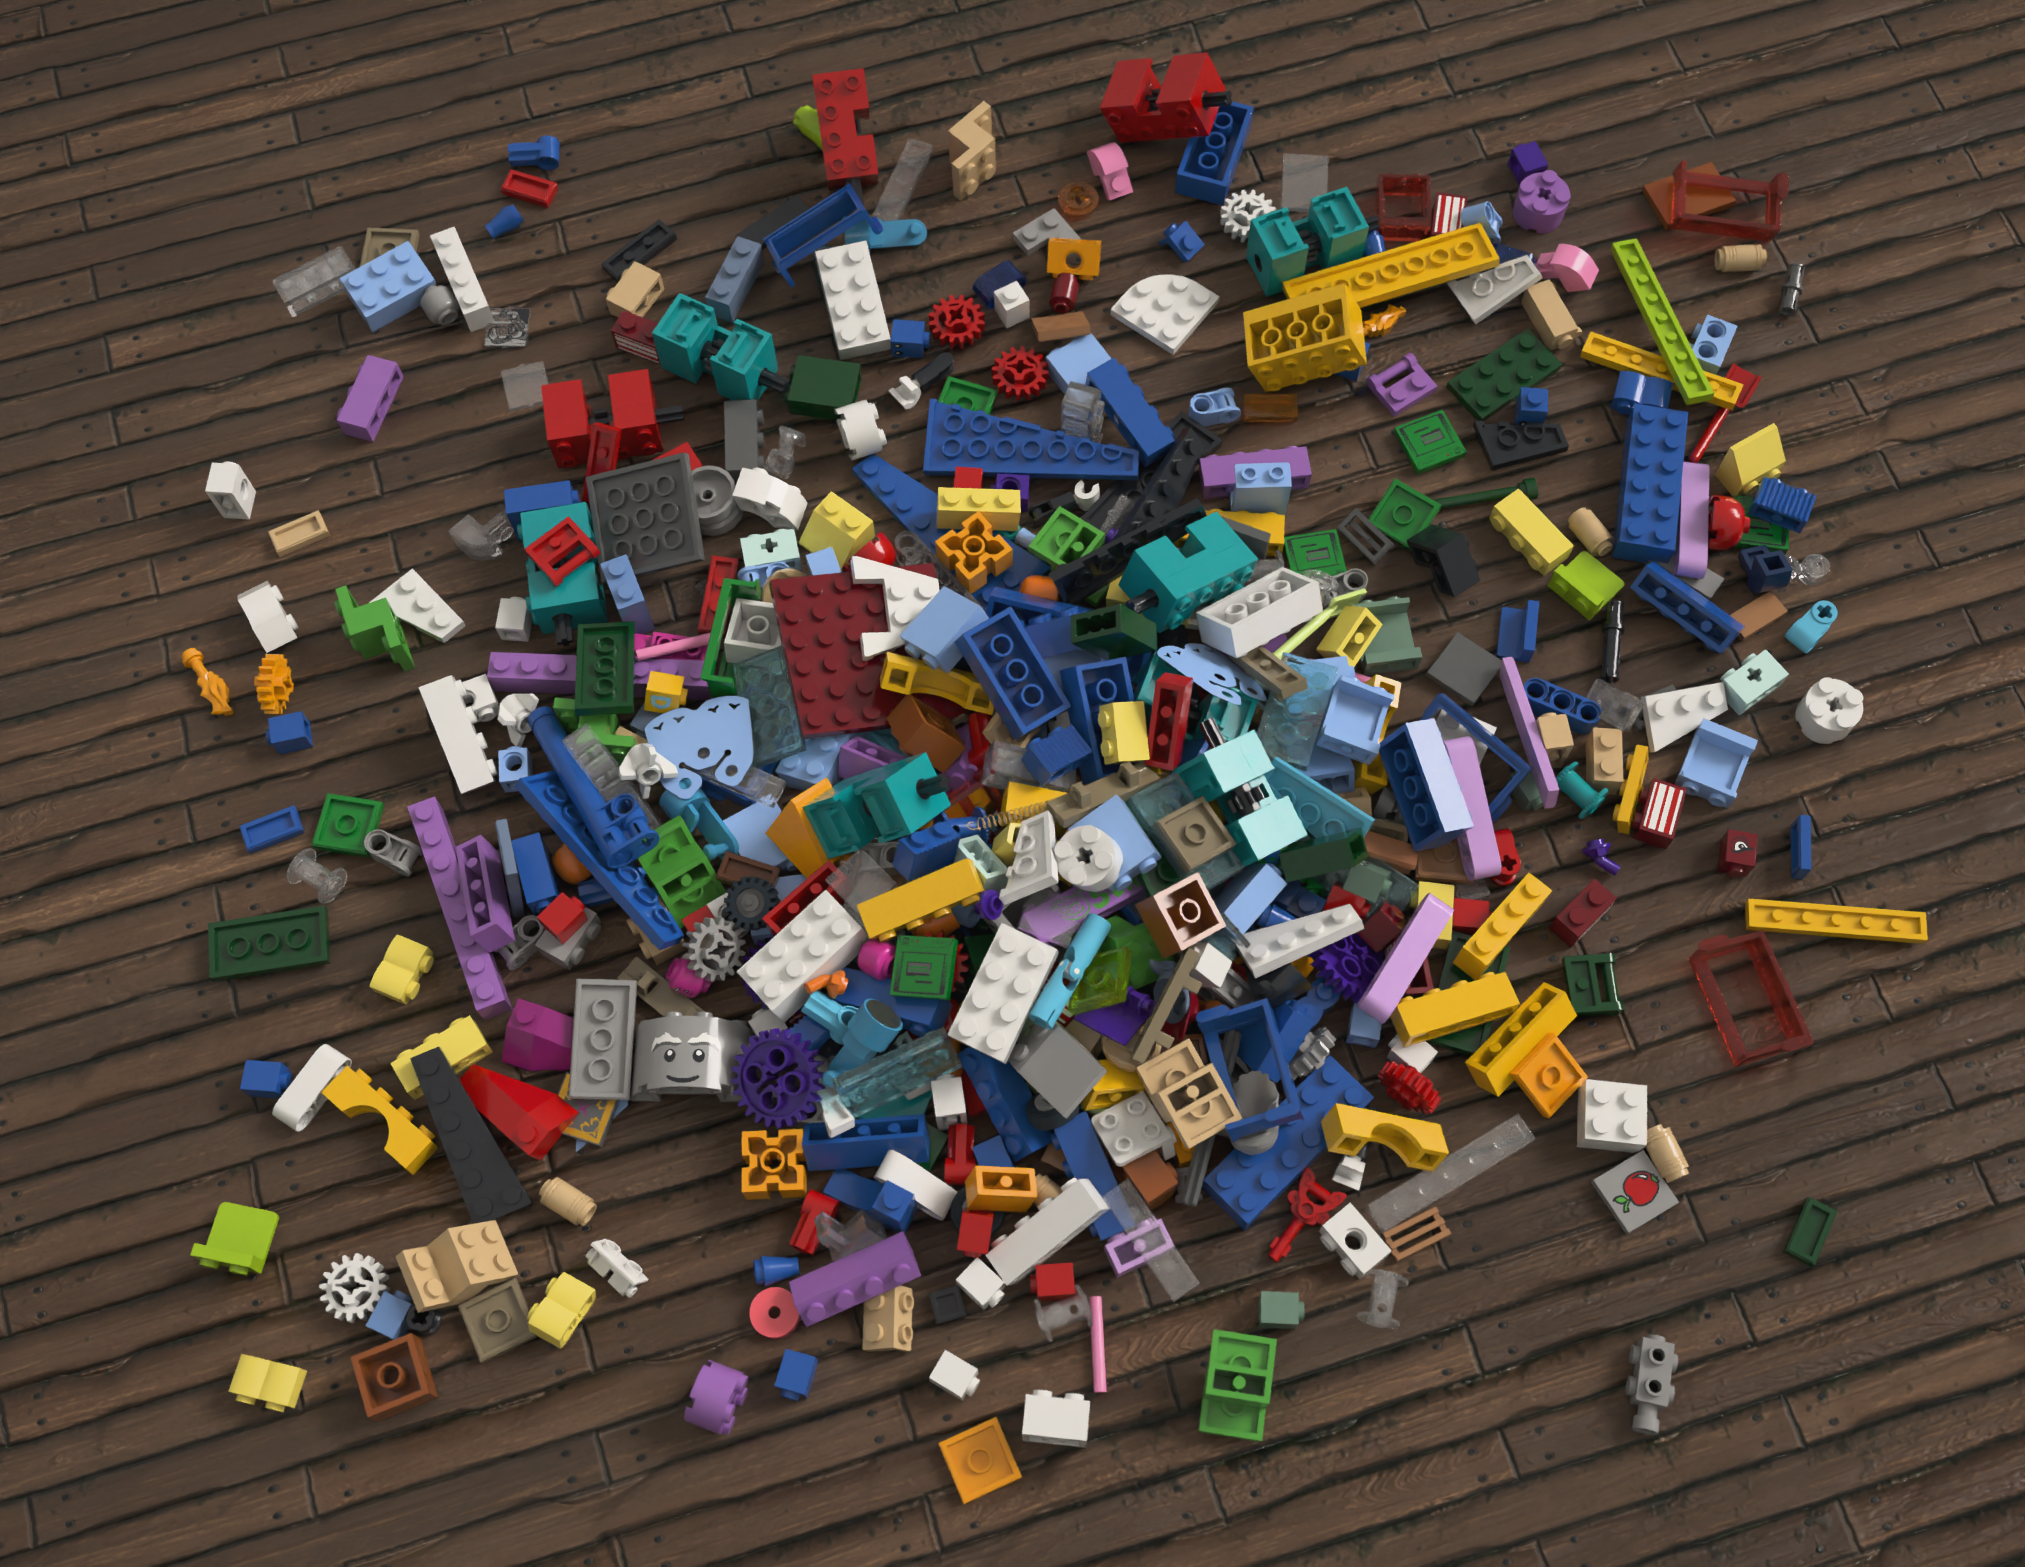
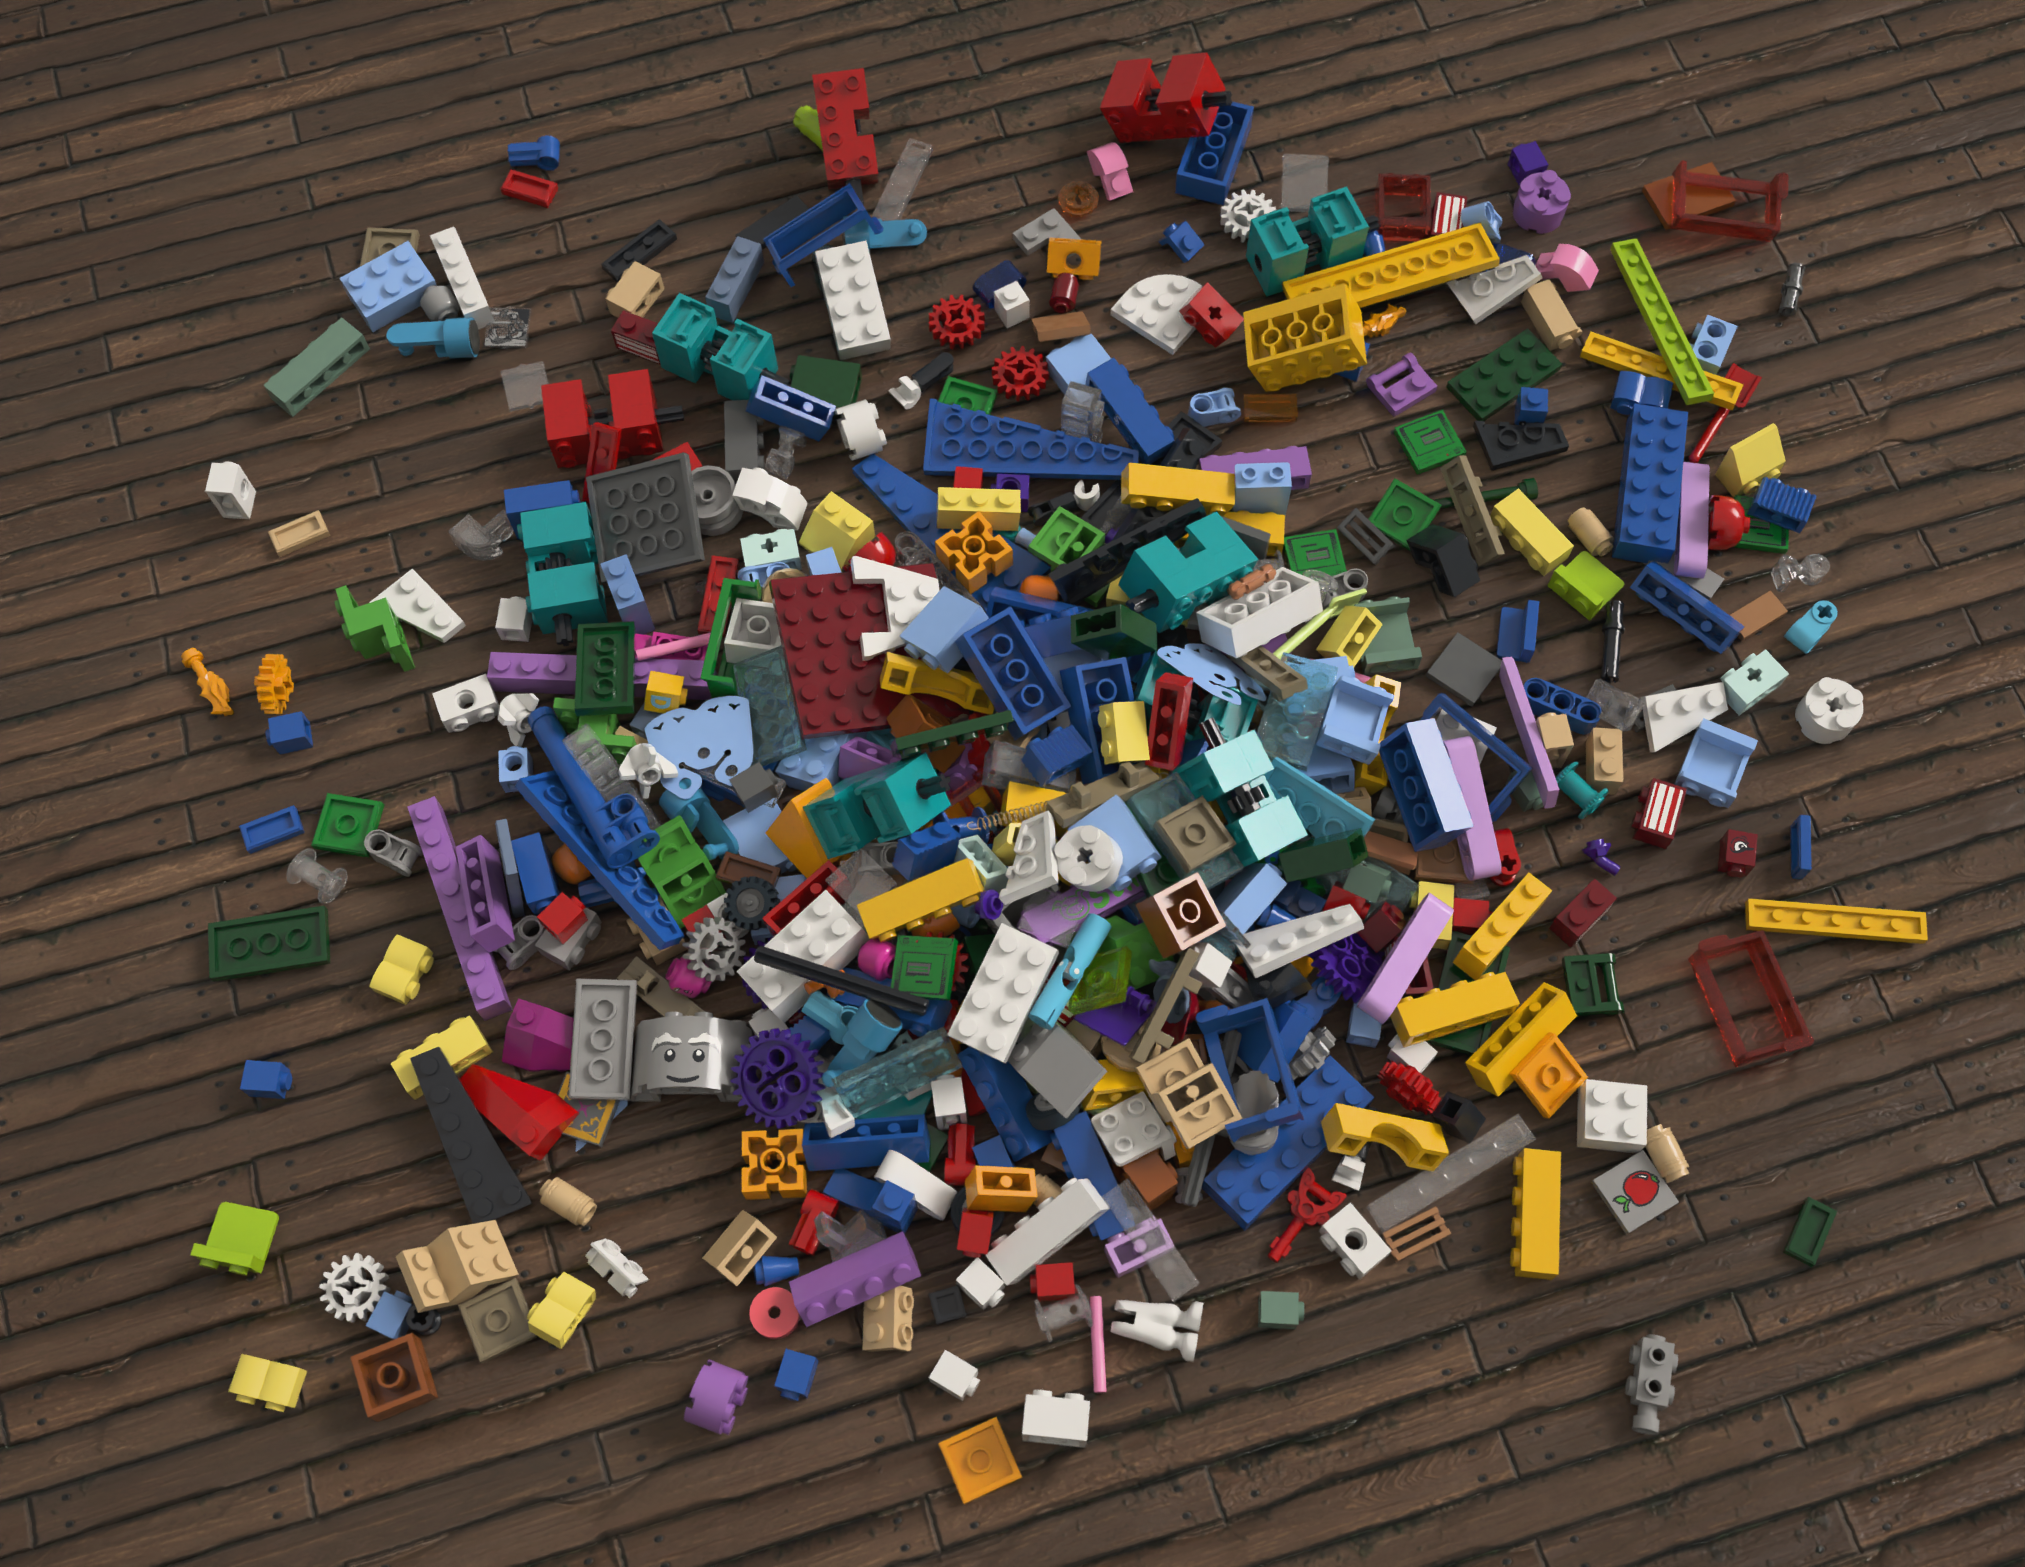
white brick [237,581,299,653] -> none
clear brick [271,246,355,318] -> none
white beam [272,1044,352,1132] -> none
yellow arch [321,1066,439,1175] -> none
medium lavender brick [337,355,404,442] -> none
white brick [419,675,498,794] -> none
blue cone [485,204,524,239] -> none
red plate [524,516,601,587] -> none
blue brick [891,319,930,358] -> none
tan bracket [948,101,996,201] -> none
bright green bracket [1198,1329,1277,1442] -> none
clear hose [1357,1269,1409,1329] -> none
yellow plate [1613,745,1649,834] -> none
tan head [1715,244,1767,272] -> none
dark blue brick [1738,545,1793,594] -> none
none -> sand green brick [263,317,370,417]
none -> dark azure piece [386,317,480,359]
none -> tan brick [703,1210,777,1286]
none -> dark grey brick [729,762,778,813]
none -> blue brick [745,375,836,441]
none -> black axle [754,946,929,1016]
none -> dark green plate [890,710,1014,760]
none -> white piece [1111,1300,1204,1362]
none -> yellow brick [1121,463,1235,516]
none -> red brick [1179,282,1244,348]
none -> nougat axle [1227,564,1276,600]
none -> black brick [1432,1091,1486,1143]
none -> dark tan hinge [1440,455,1505,566]
none -> yellow brick [1510,1148,1561,1280]

